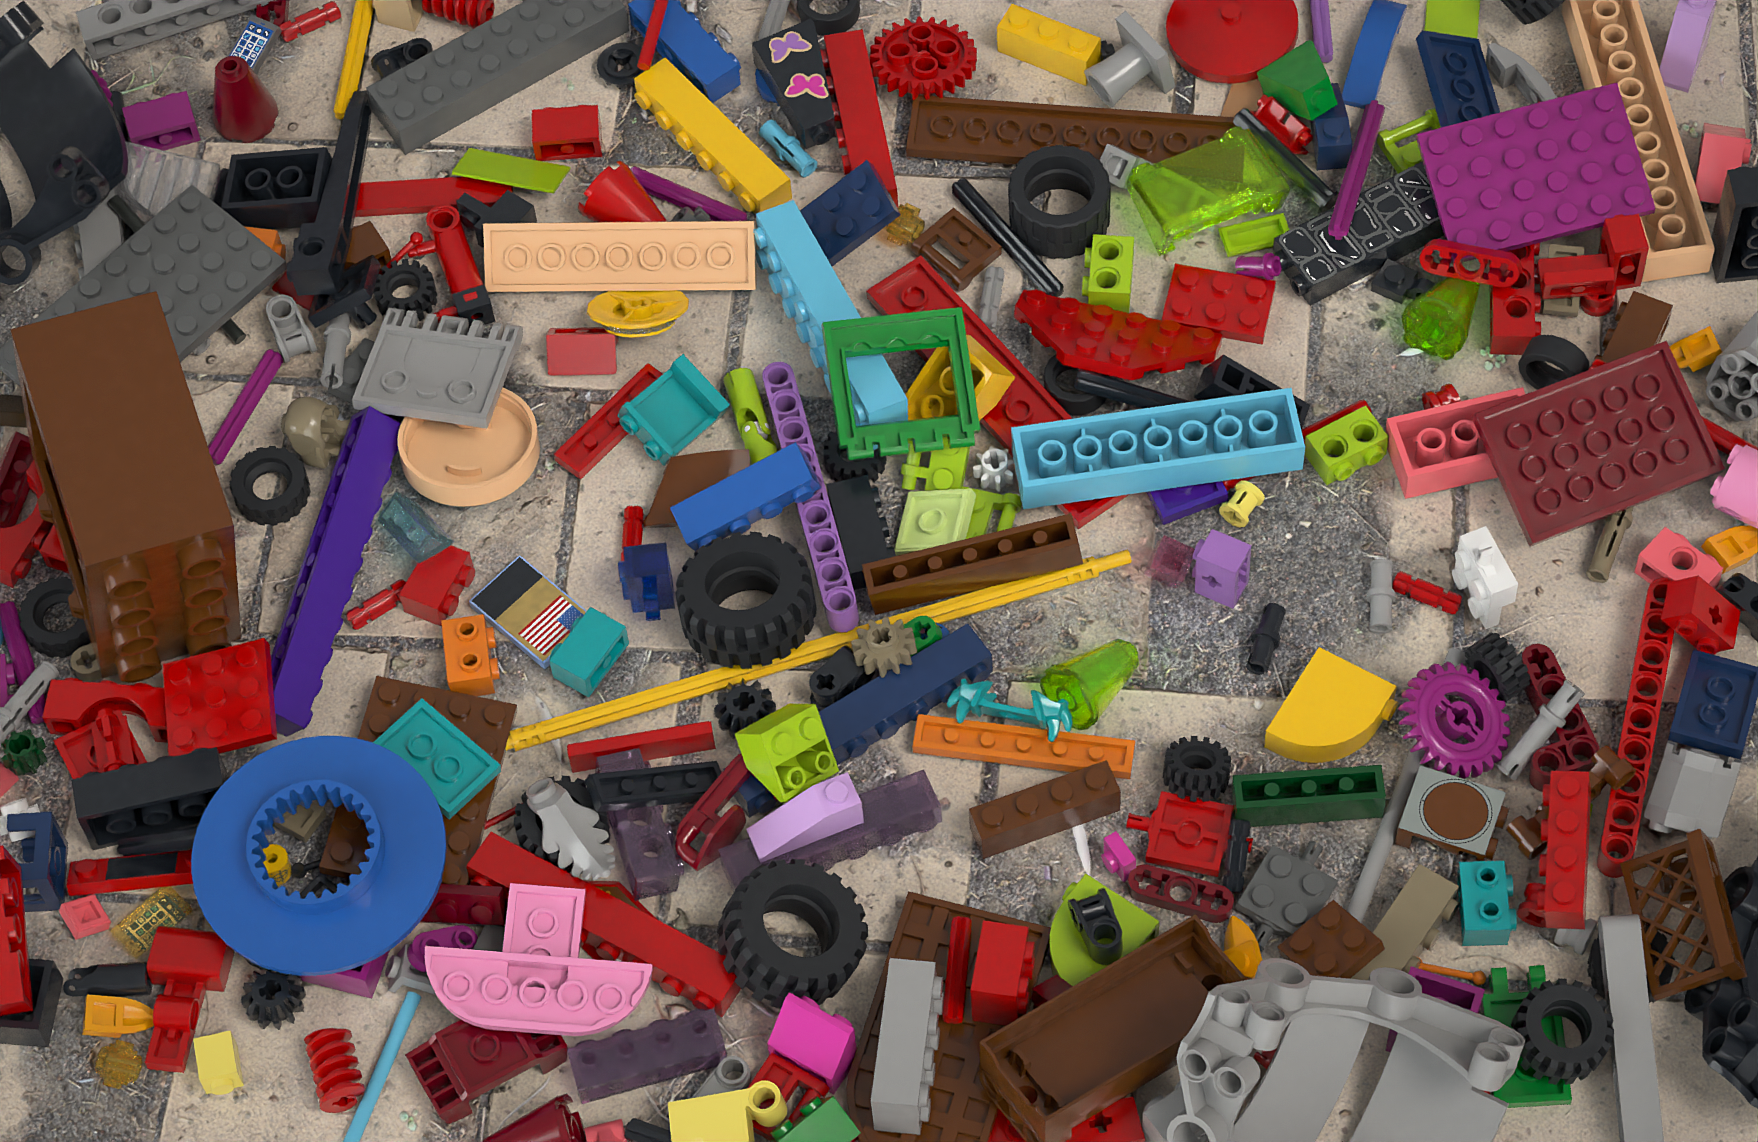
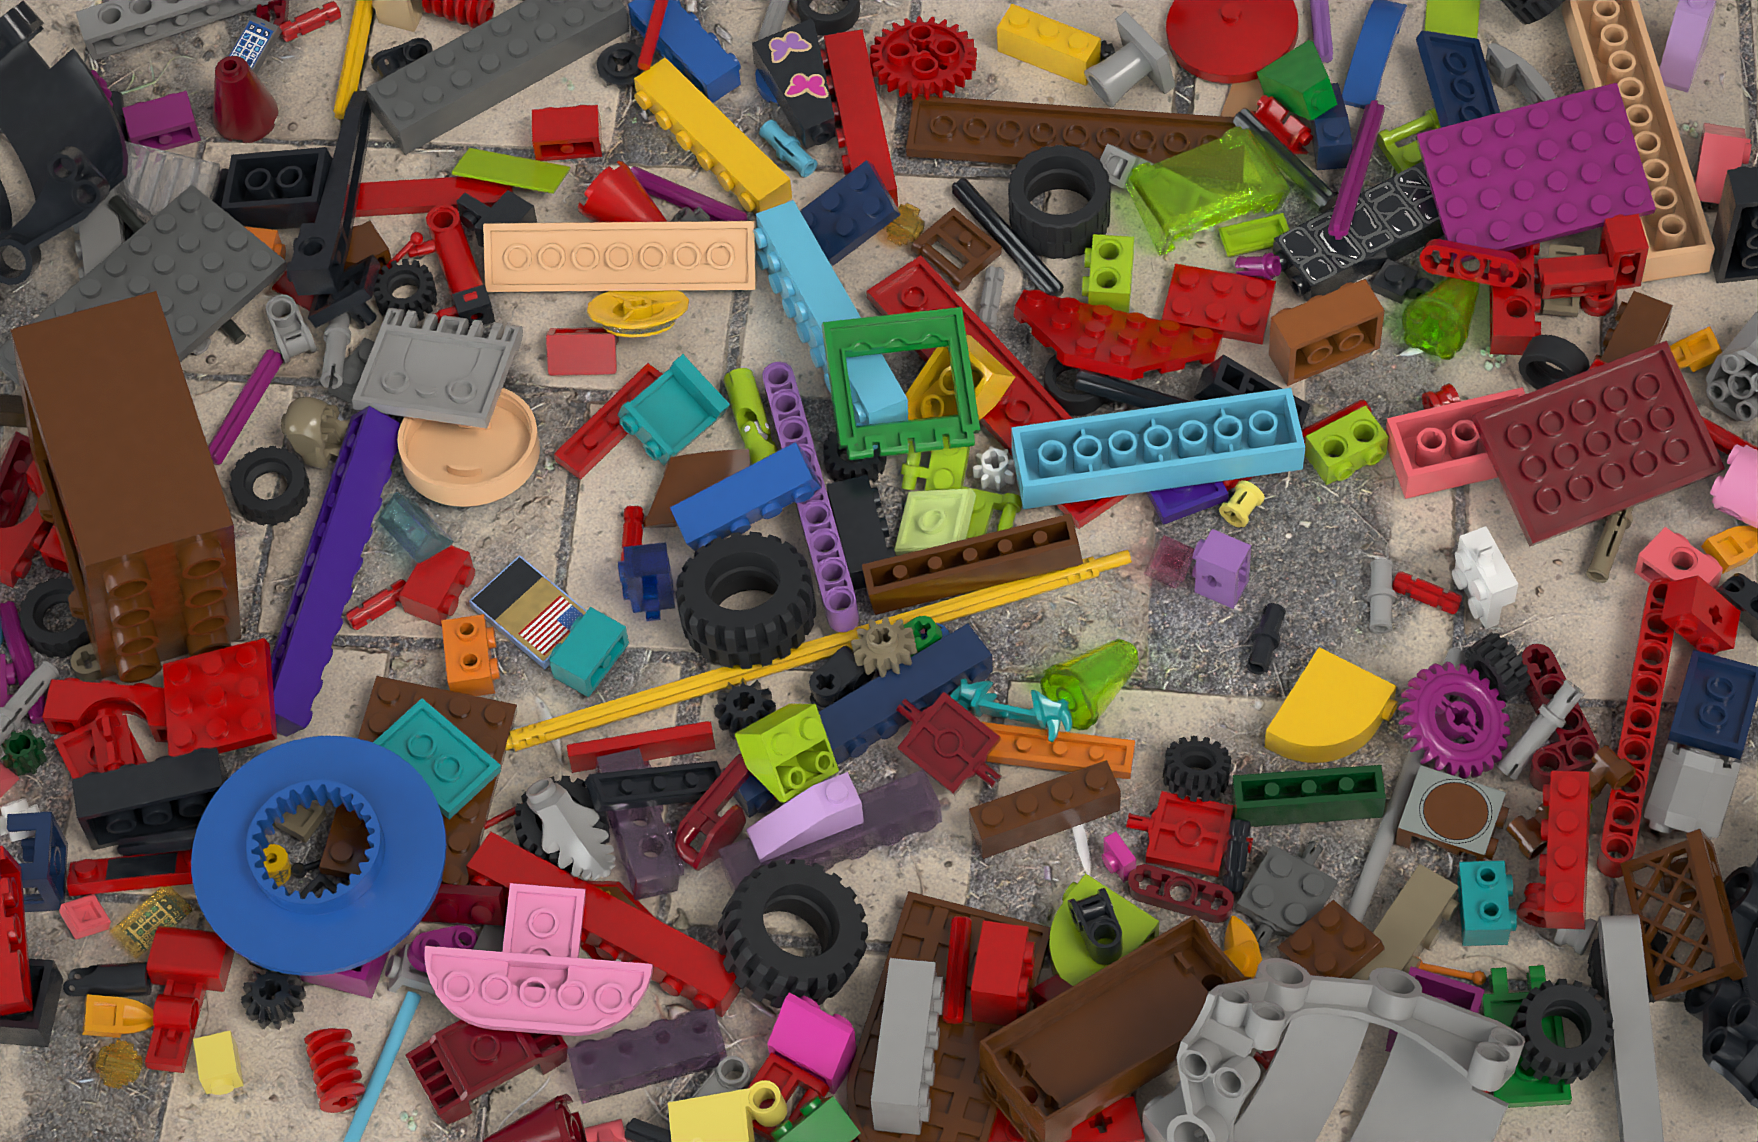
none -> dark red plate [896,692,1002,796]
none -> dark orange brick [1269,279,1385,386]

